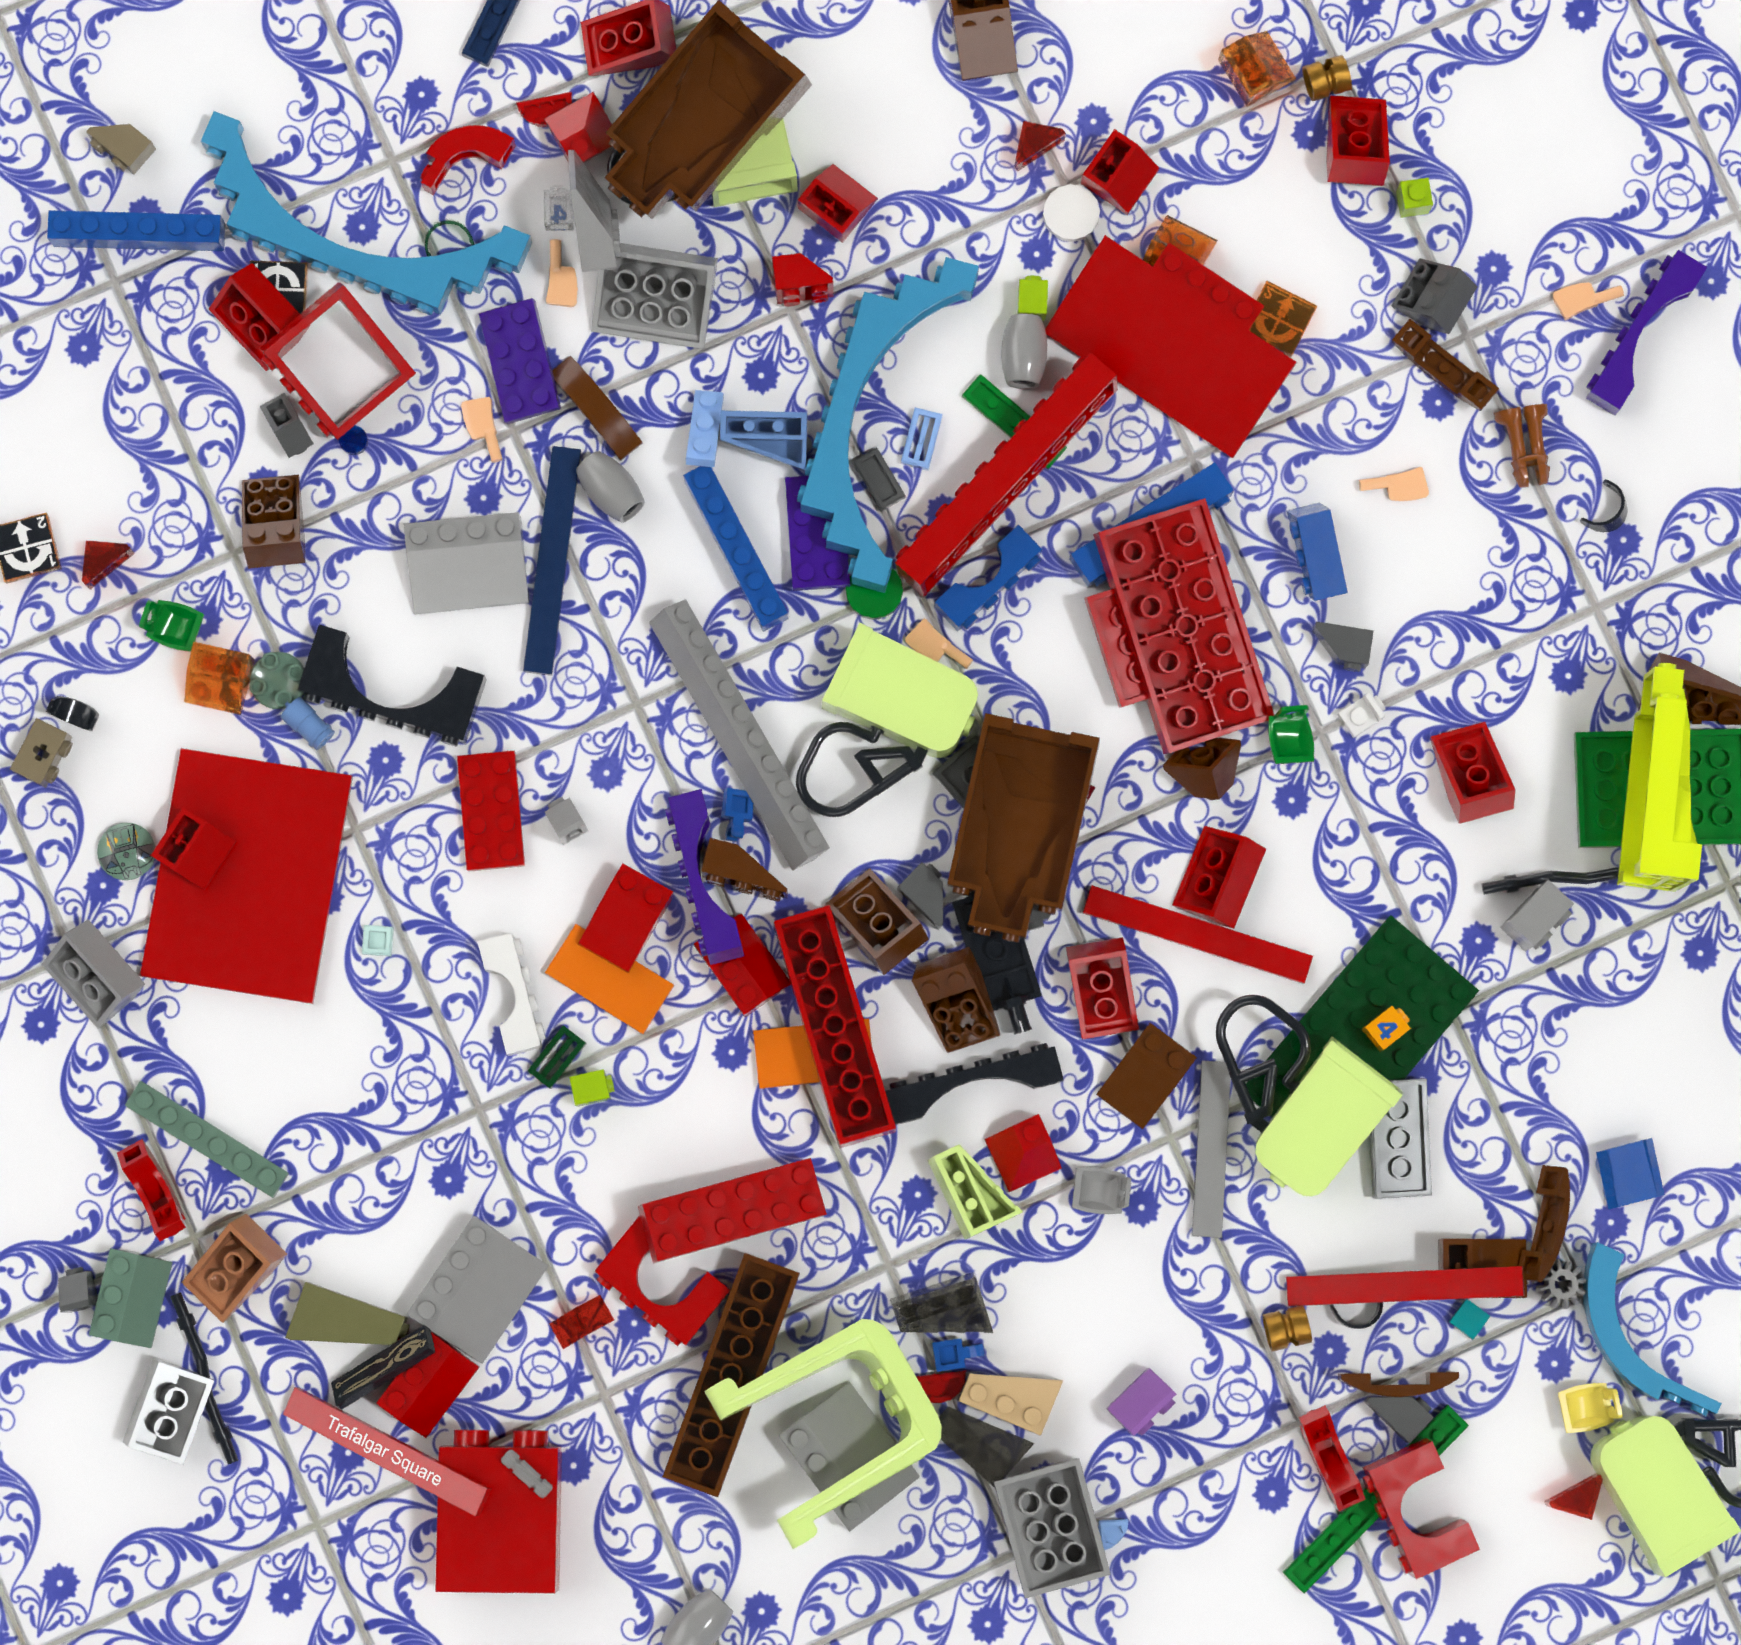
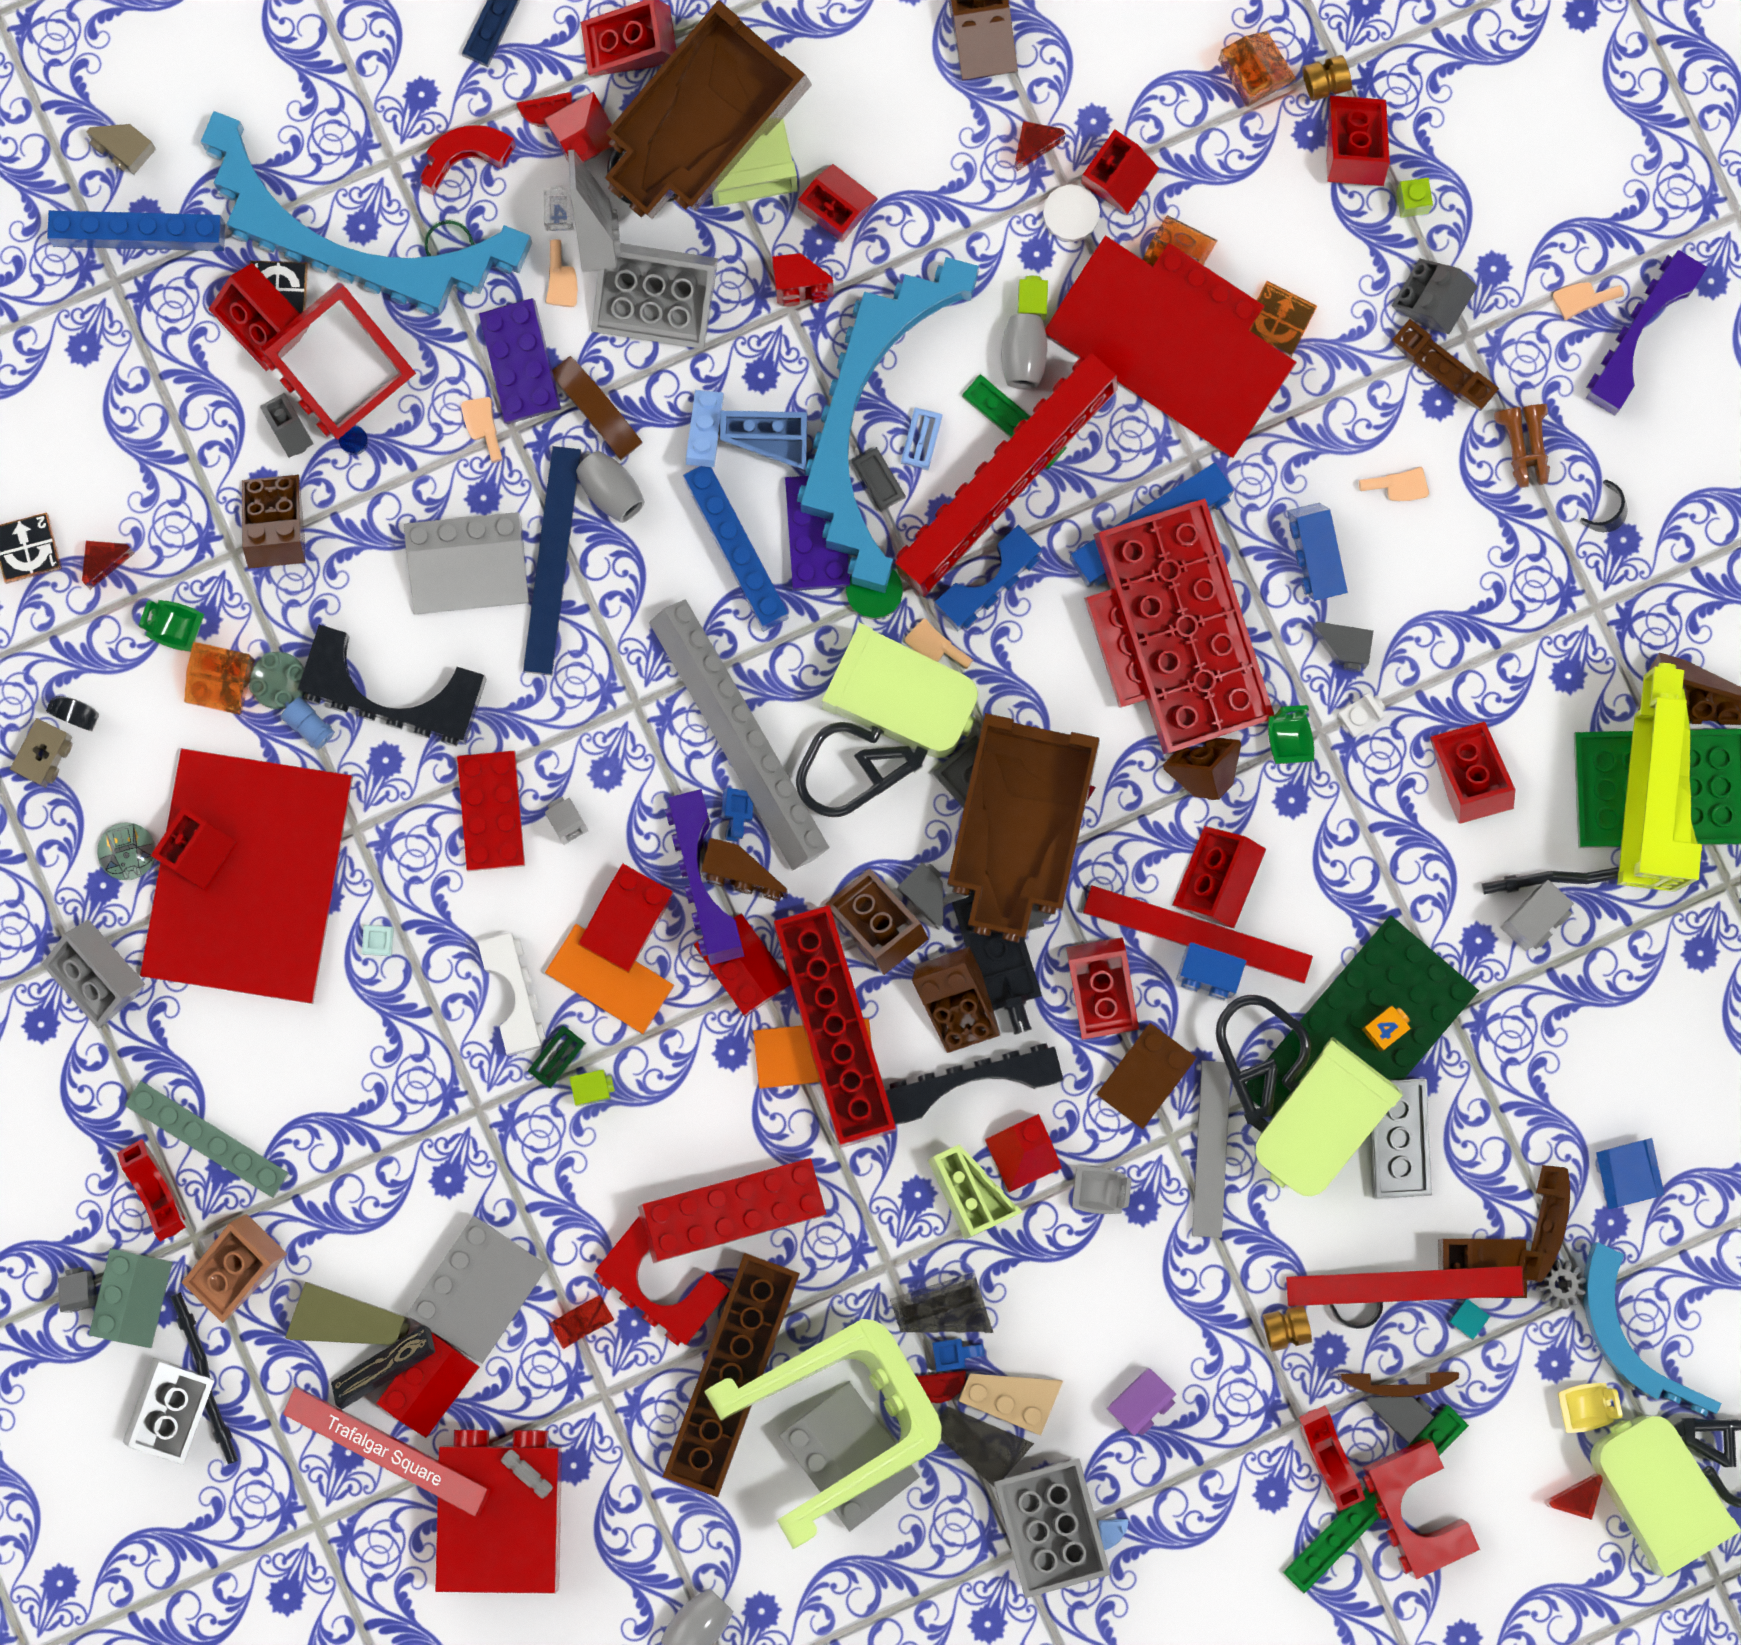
none -> blue brick [1176,942,1247,1001]

